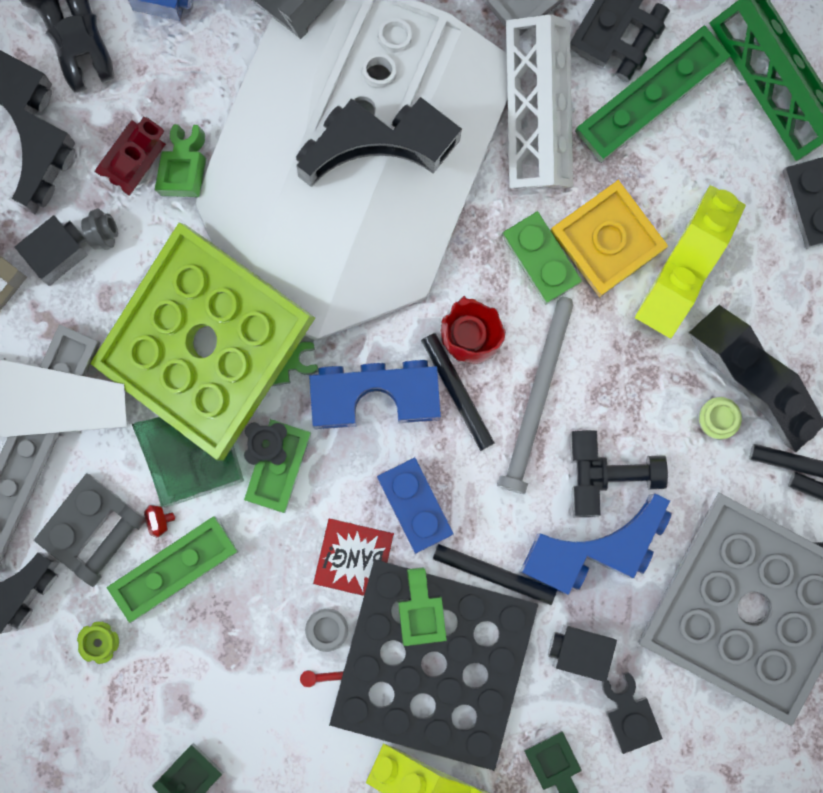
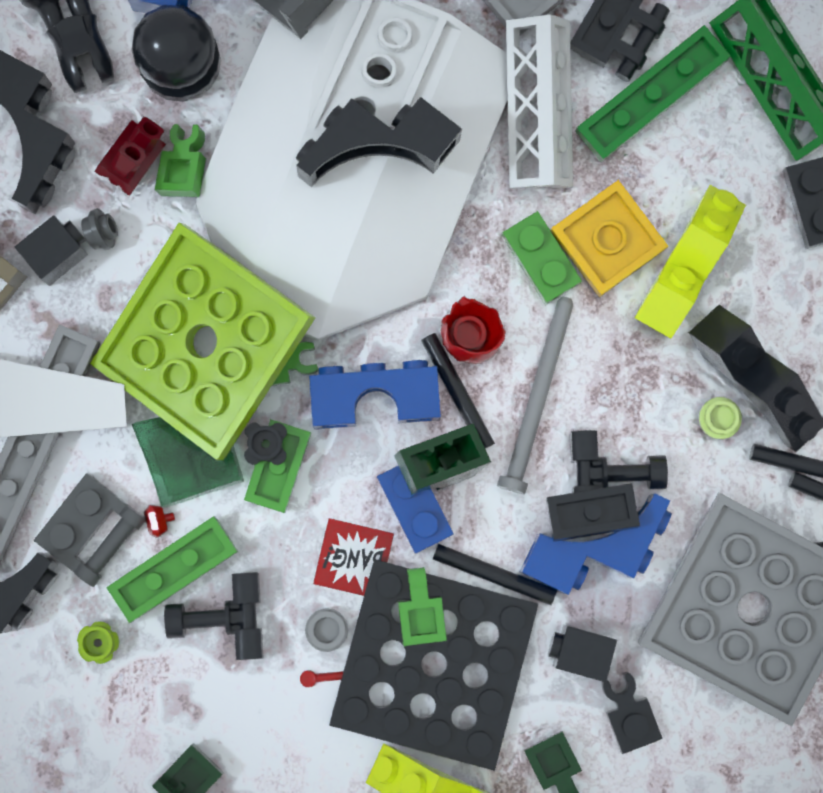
none -> black tile [131,5,221,102]
none -> black bar [164,572,264,660]
none -> dark green arch [394,423,491,495]
none -> black plate [546,483,640,542]

